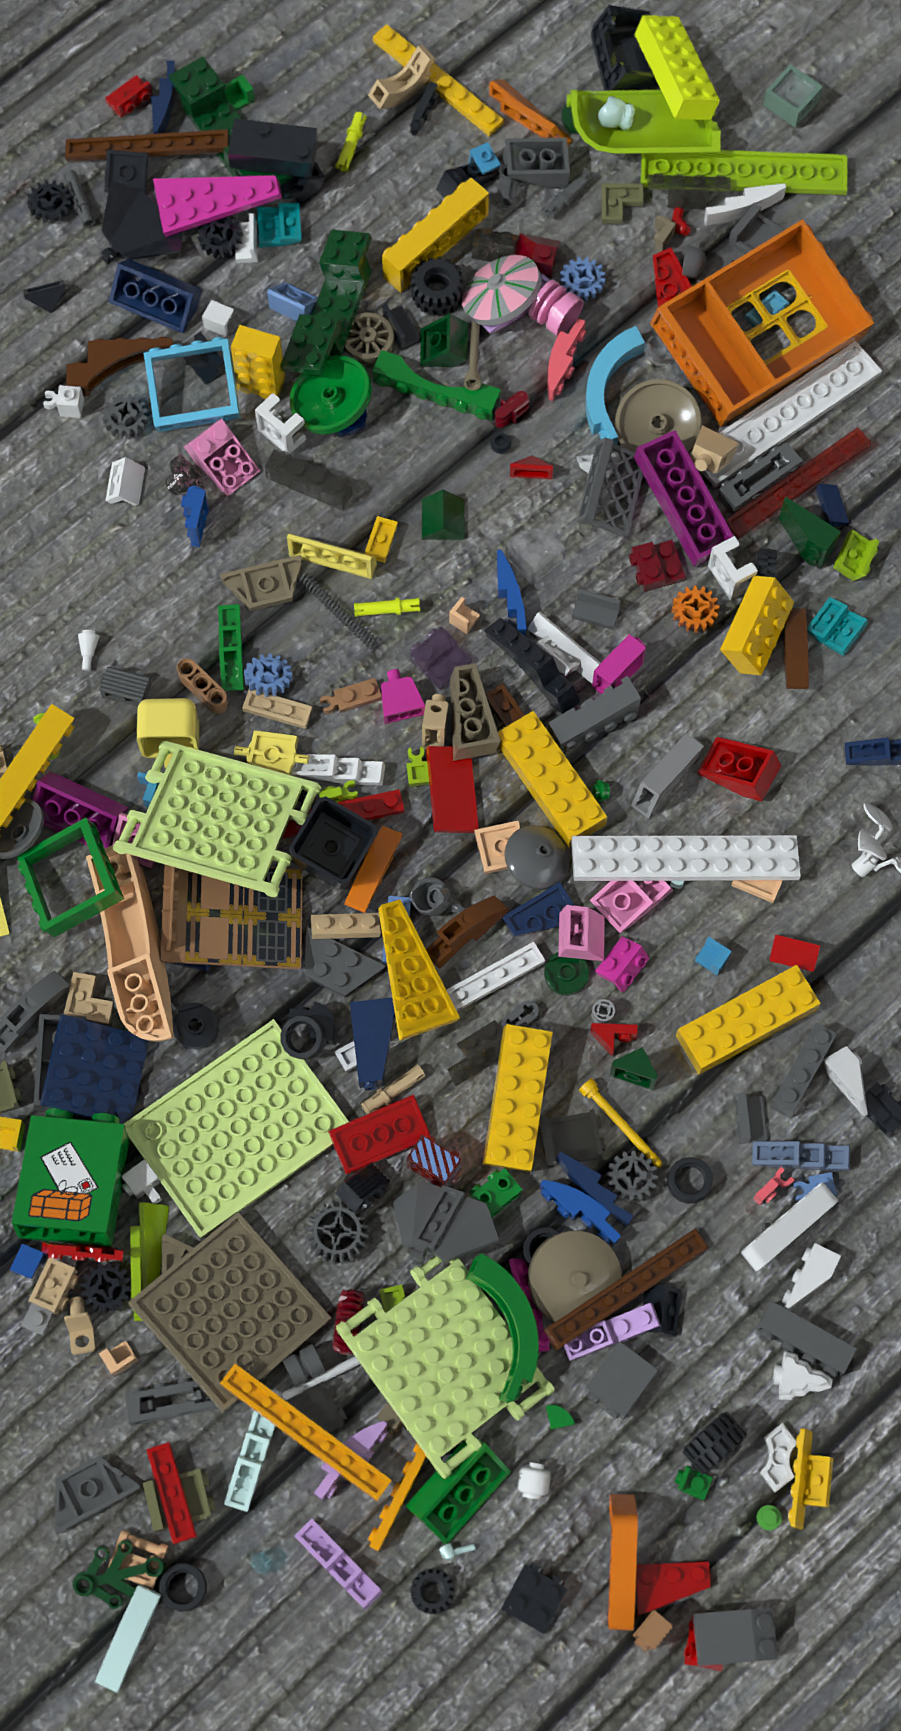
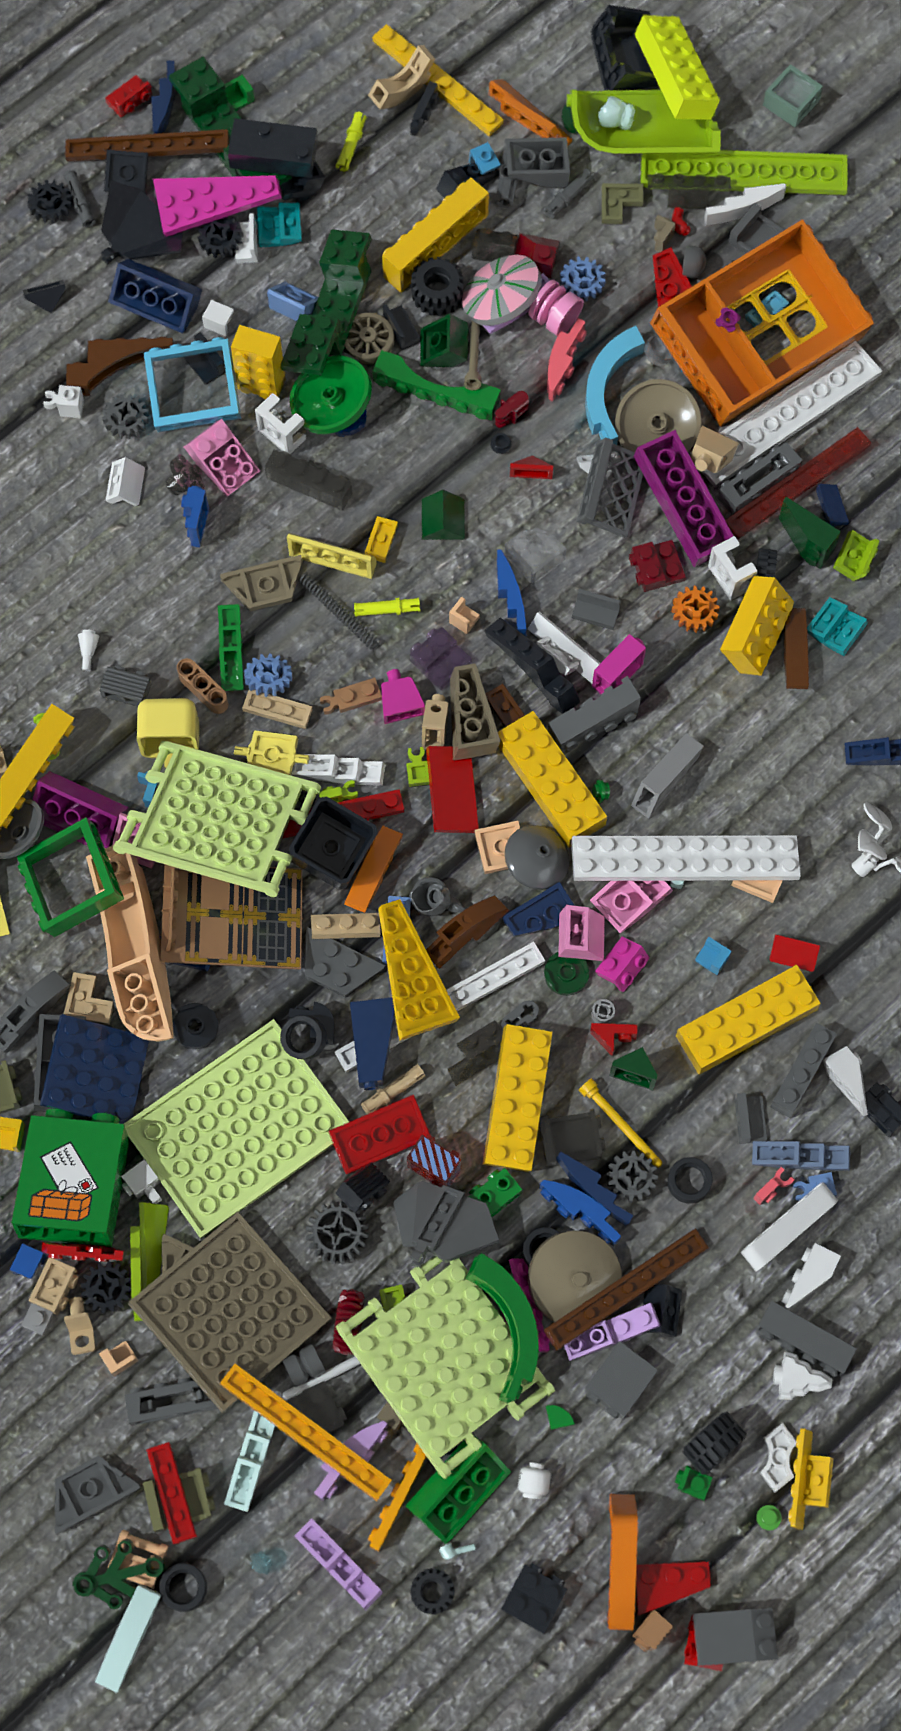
red slope [697,737,781,802] -> none
none -> magenta plate [716,308,740,332]

